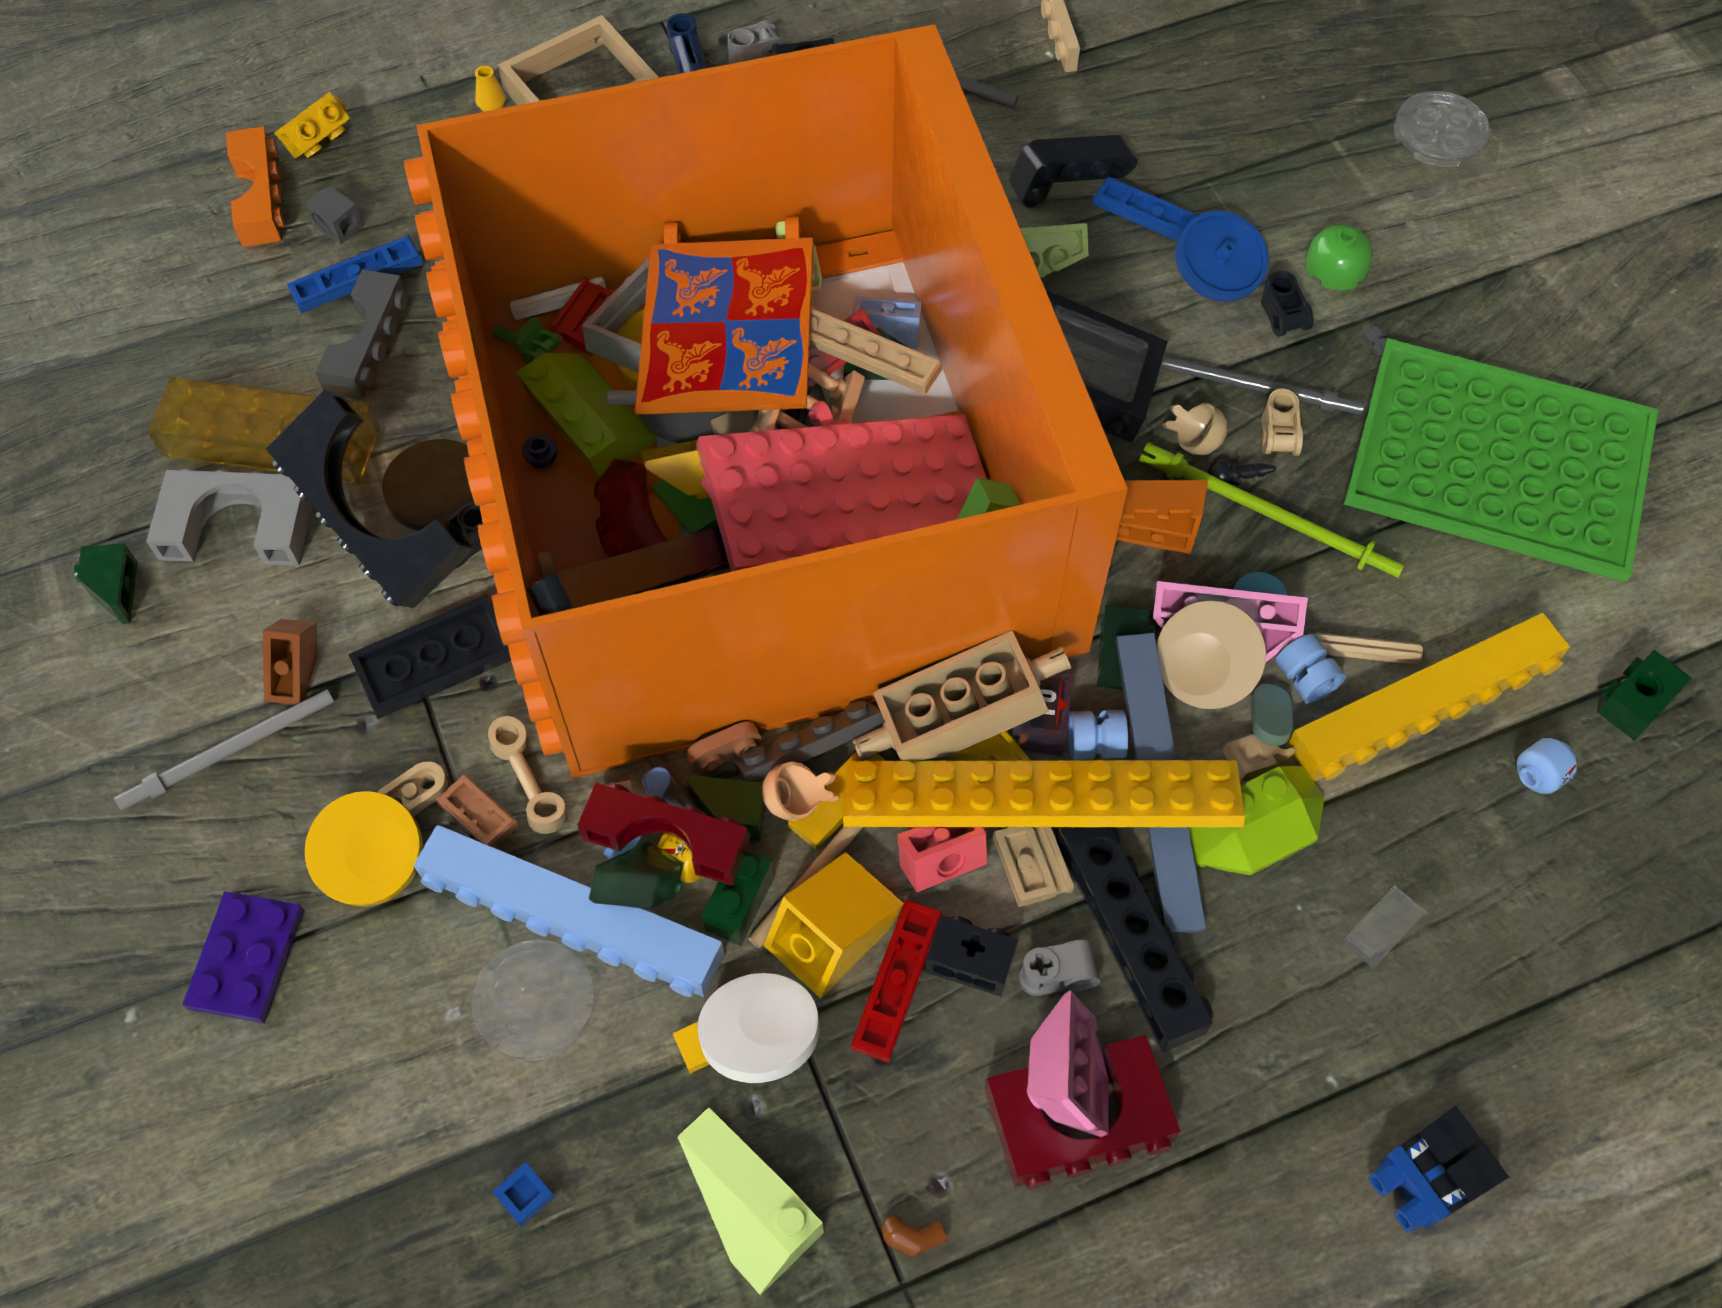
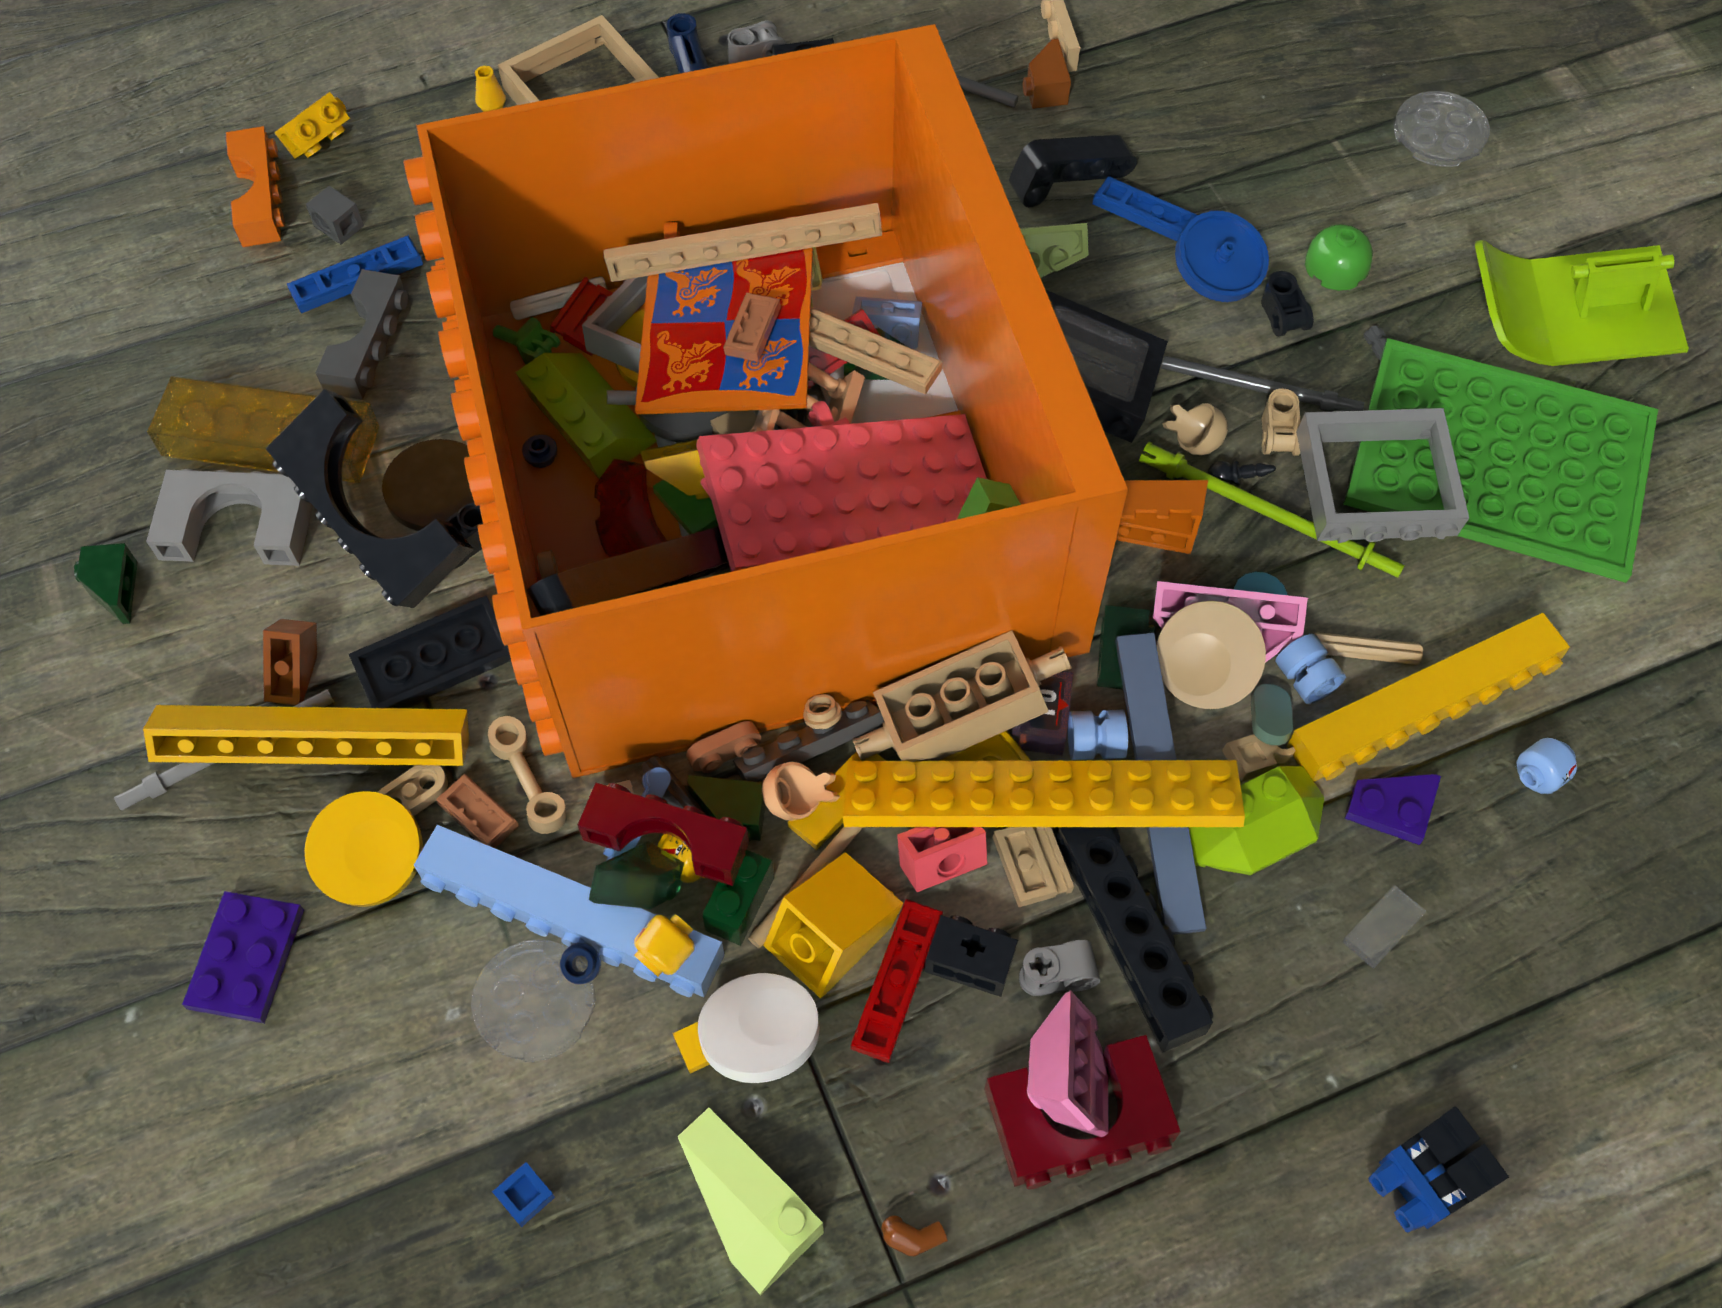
dark green brick [1597,650,1692,741] -> none
none -> yellow brick [143,705,469,766]
none -> dark blue plate [560,943,601,984]
none -> tan tile [604,203,882,282]
none -> yellow head [634,914,695,977]
none -> nougat plate [723,293,781,362]
none -> tan plate [803,694,842,729]
none -> dark orange slope [1023,38,1071,109]
none -> light grey window [1296,408,1469,543]
none -> dark purple wing [1344,774,1441,845]
none -> lime door [1475,240,1689,366]

